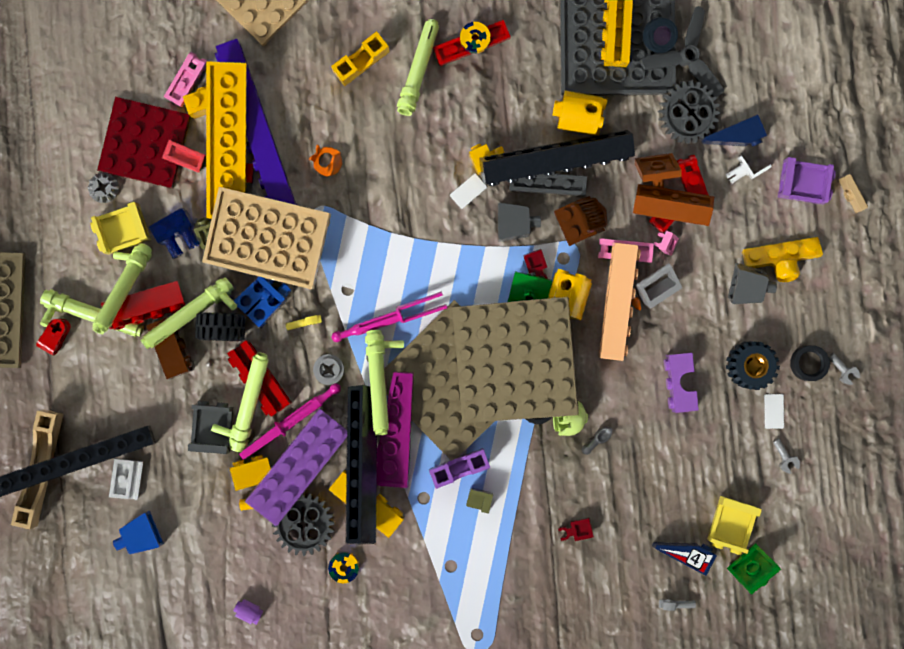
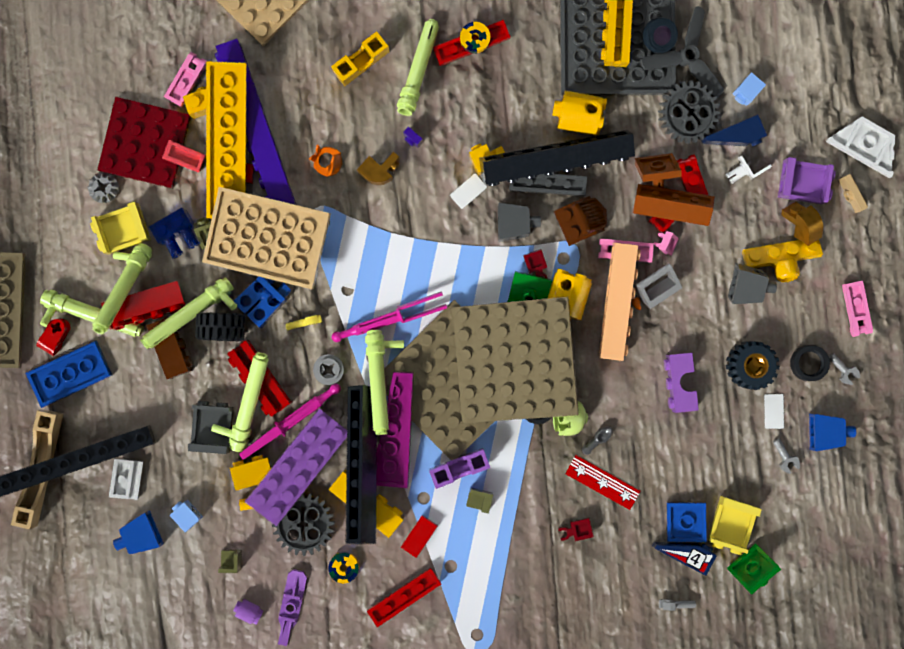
none -> blue tile [26,341,113,408]
none -> light blue brick [169,500,203,532]
none -> olive panel [218,550,242,573]
none -> medium lavender piece [278,569,307,646]
none -> pearl gold brick [357,152,400,185]
none -> red plate [367,567,442,627]
none -> red tile [401,515,438,558]
none -> dark purple plate [403,126,423,148]
none -> red sticker [565,455,641,510]
none -> blue plate [667,502,707,542]
none -> light blue brick [732,72,766,106]
none -> pearl gold brick [781,201,823,246]
none -> blue torso [809,413,856,451]
none -> white wing [826,117,895,178]
none -> bright pink plate [842,281,873,337]

